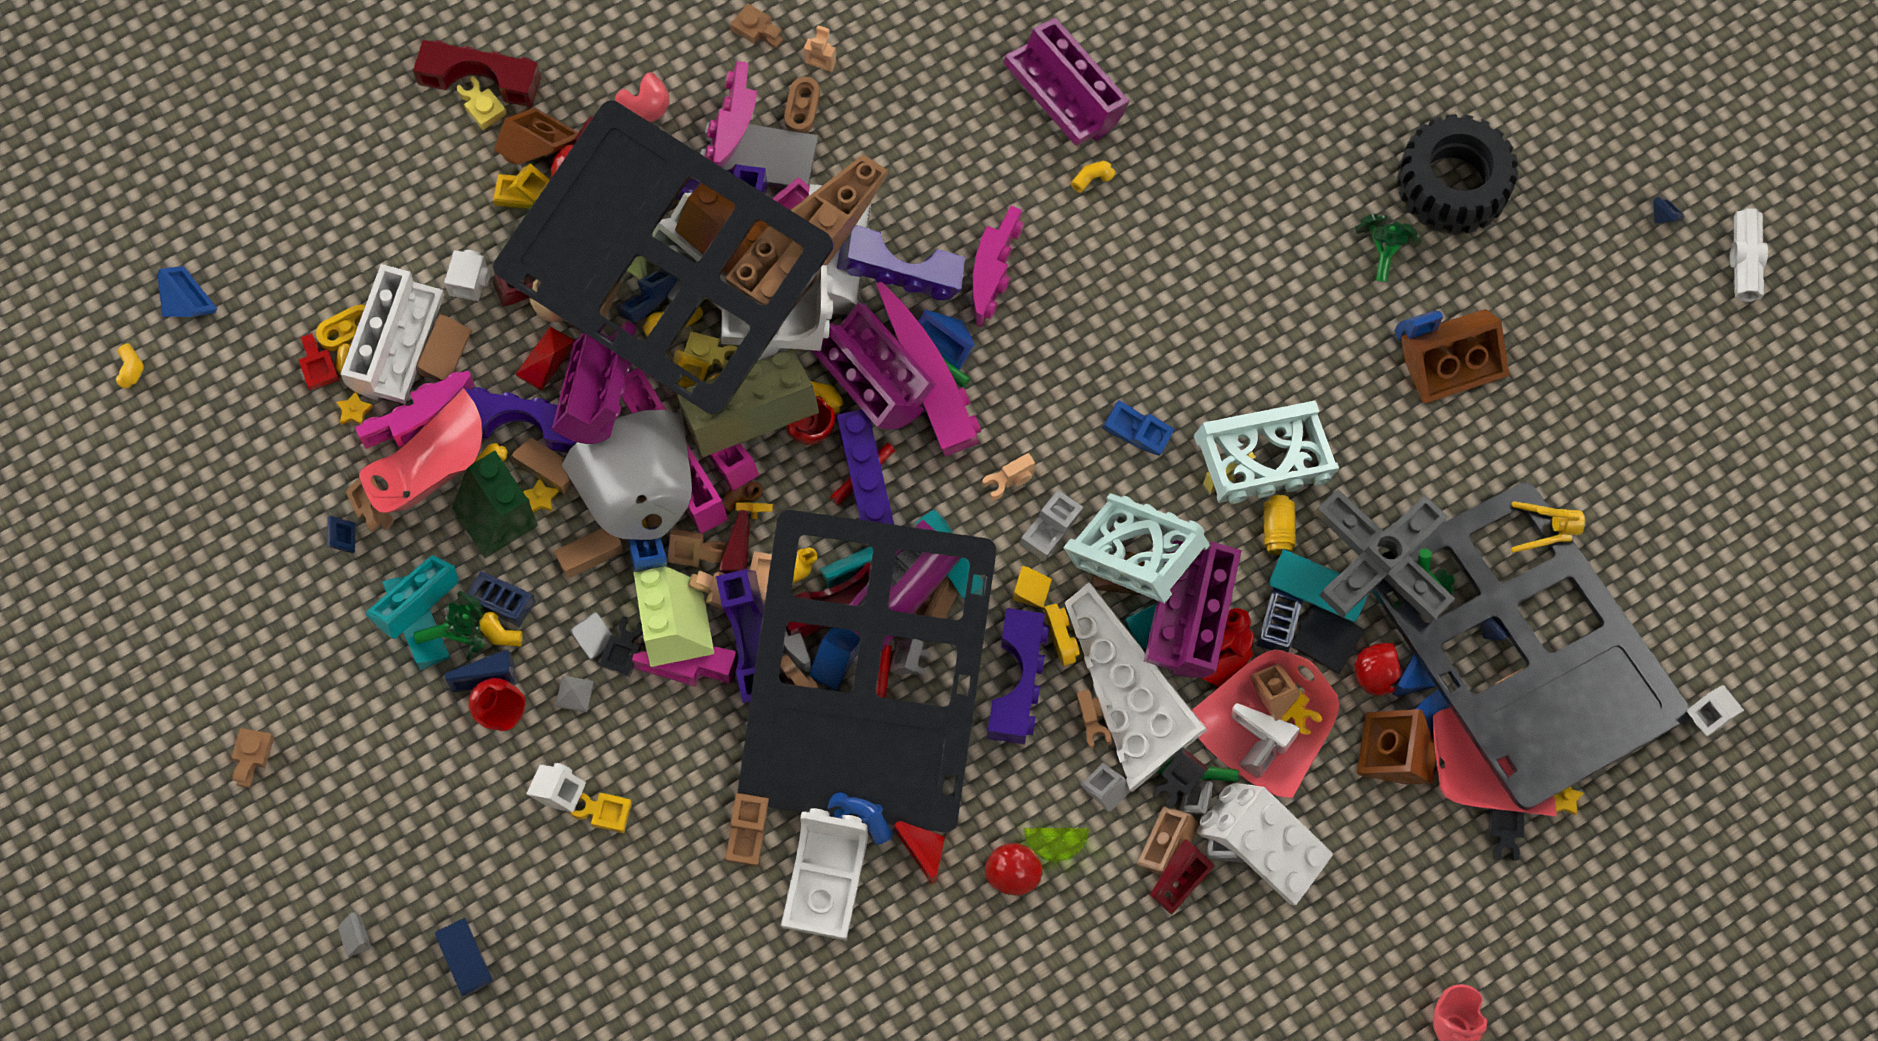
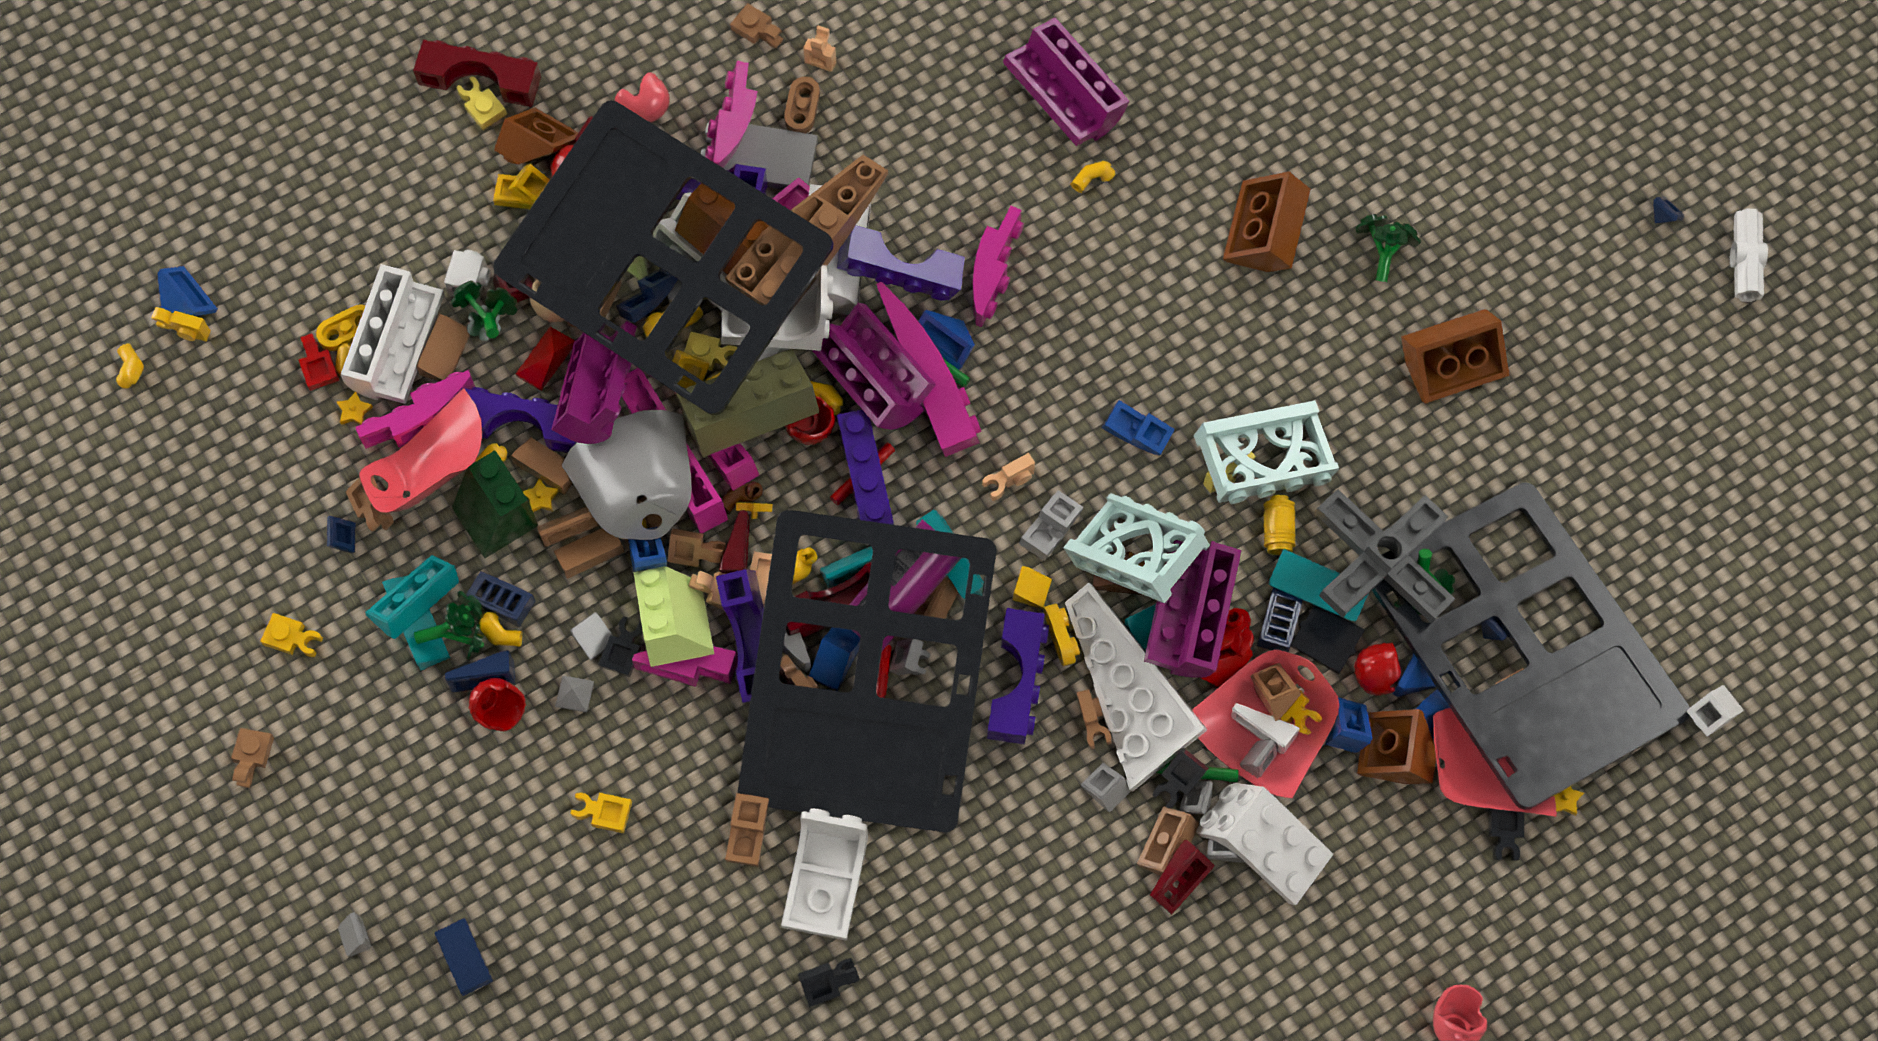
white brick [526,763,586,812] -> none
blue piece [828,793,893,845] -> none
red slope [894,821,945,885] -> none
red hair [985,843,1043,896] -> none
clear neon green tile [1023,828,1089,863] -> none
blue slope [1394,311,1443,341] -> none
black tyre [1397,114,1518,234] -> none
yellow plant [1511,501,1585,553] -> none
none -> yellow plate [151,307,211,342]
none -> yellow plate [260,613,323,657]
none -> dark green plant [450,280,518,341]
none -> medium nougat slope [537,506,600,547]
none -> black plate [797,958,860,1008]
none -> dark orange slope [1223,171,1311,272]
none -> blue slope [1326,697,1372,753]

